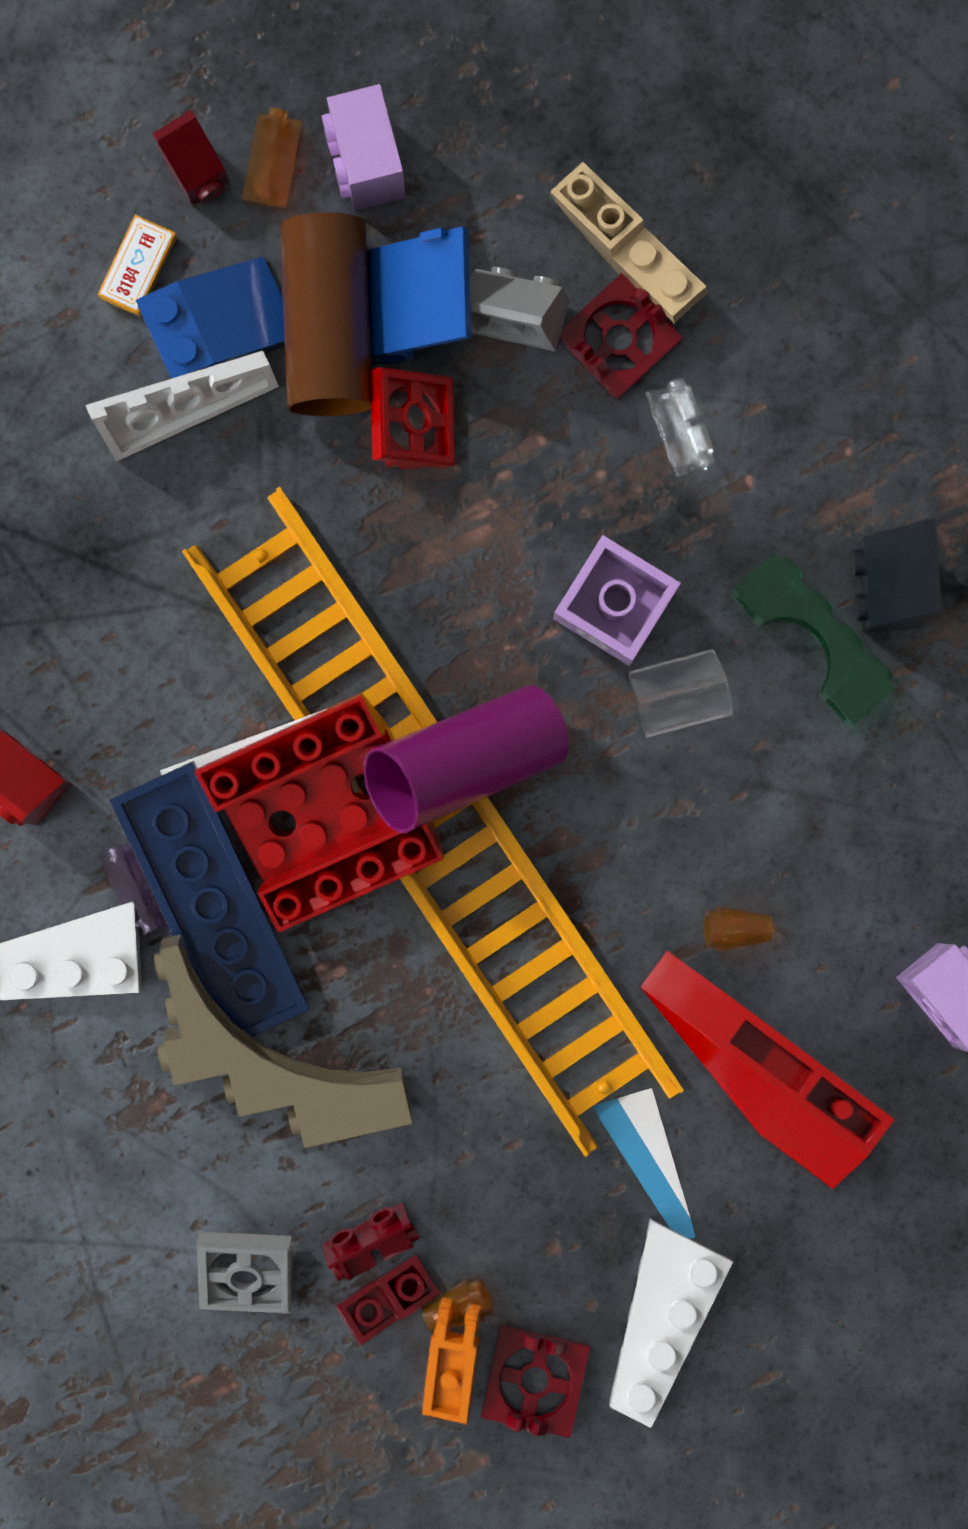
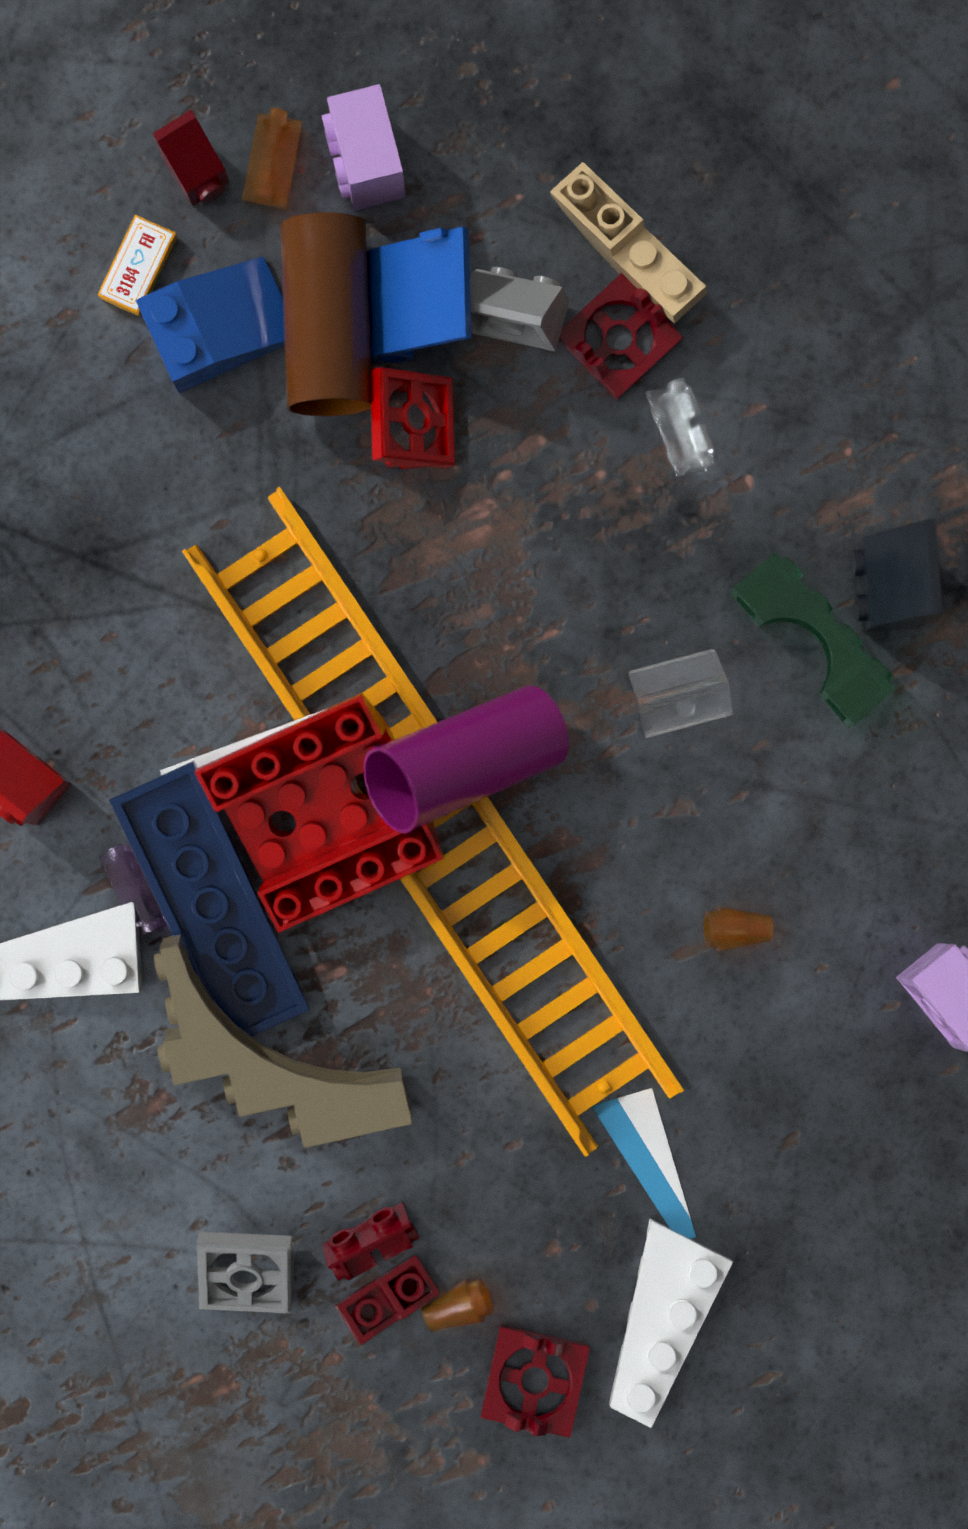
white wing [85,351,279,461] -> none
orange hinge [422,1297,482,1425] -> none
lavender brick [553,535,681,666] -> none
red wedge [640,951,895,1189] -> none

